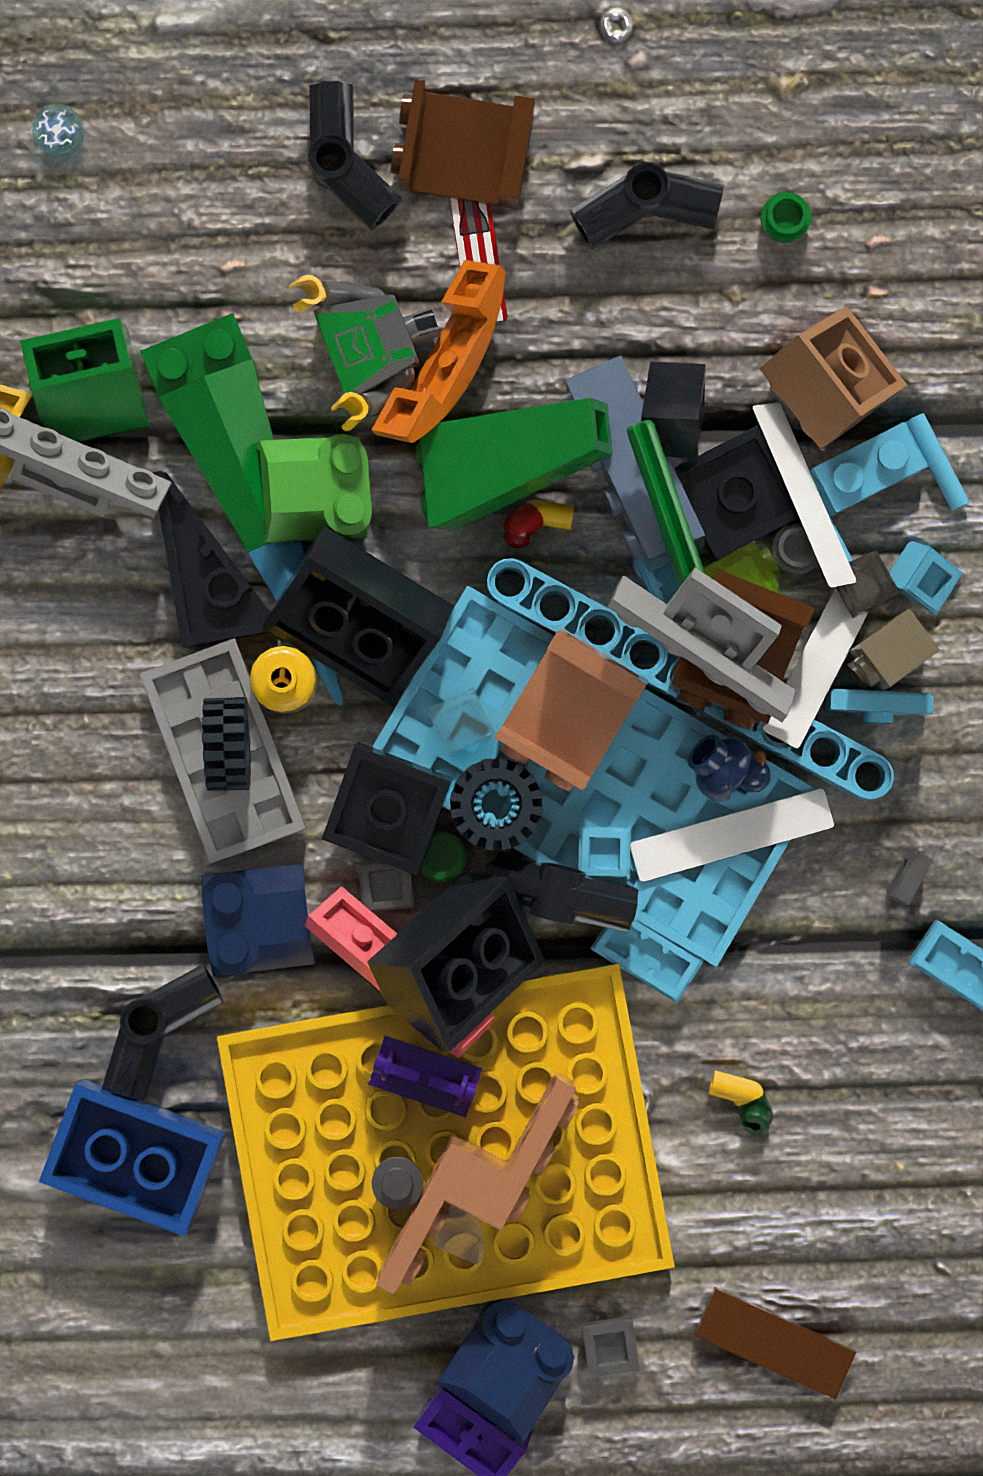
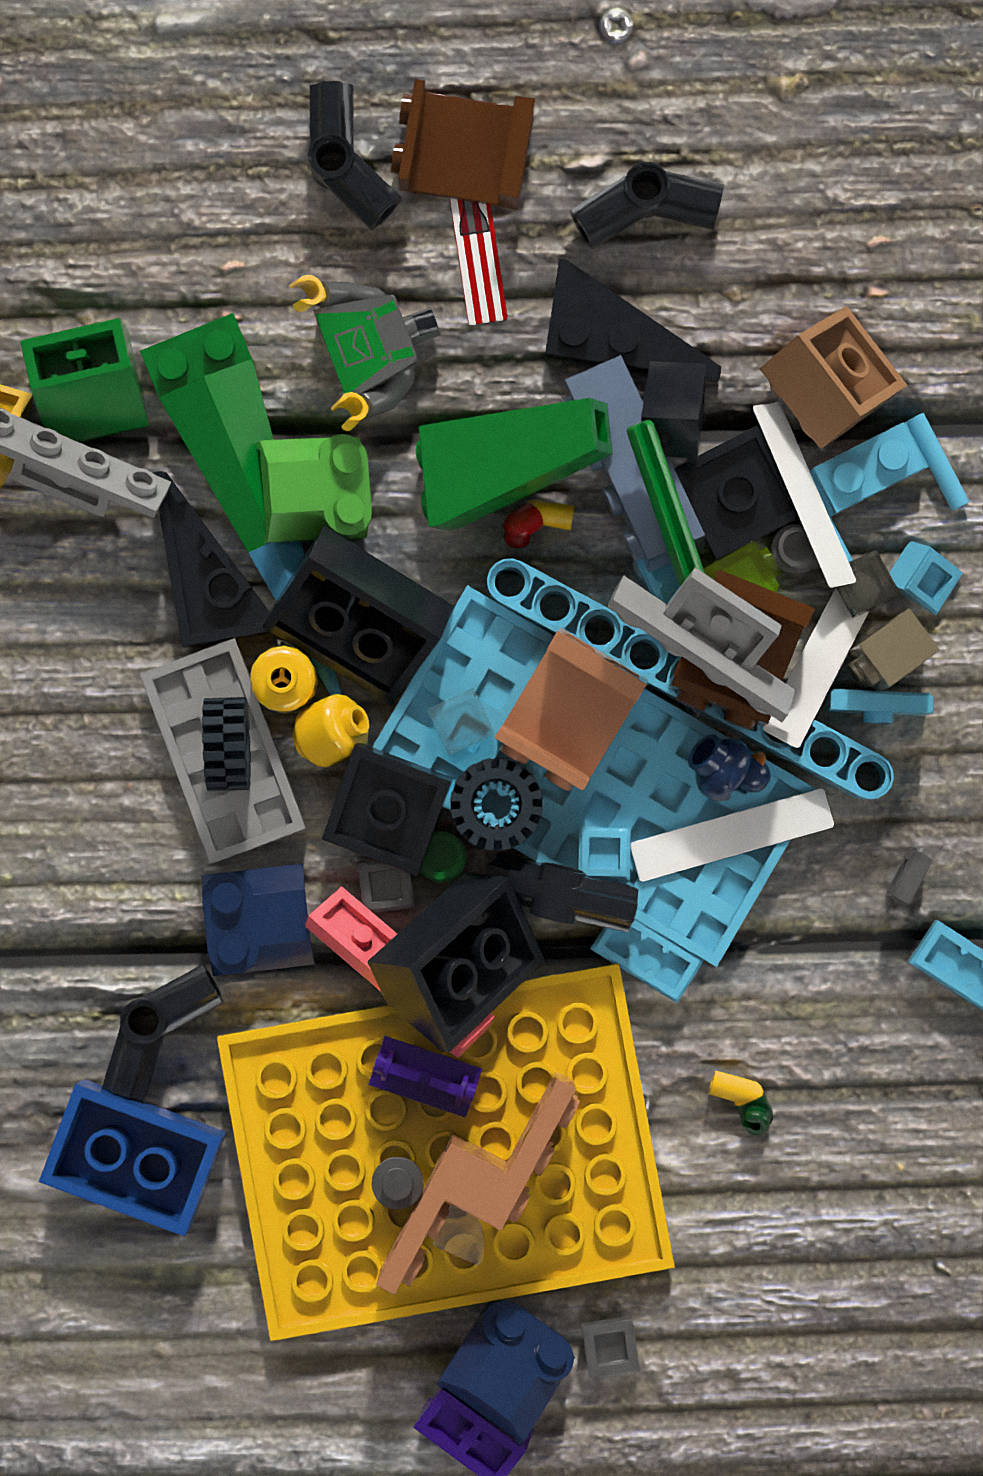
clear light blue tile [32,104,85,158] -> none
orange slope [371,260,506,443] -> none
reddish brown tile [694,1286,856,1400] -> none
green plate [760,192,811,243] -> none
none -> yellow head [292,694,369,767]
none -> black wing [545,259,721,382]

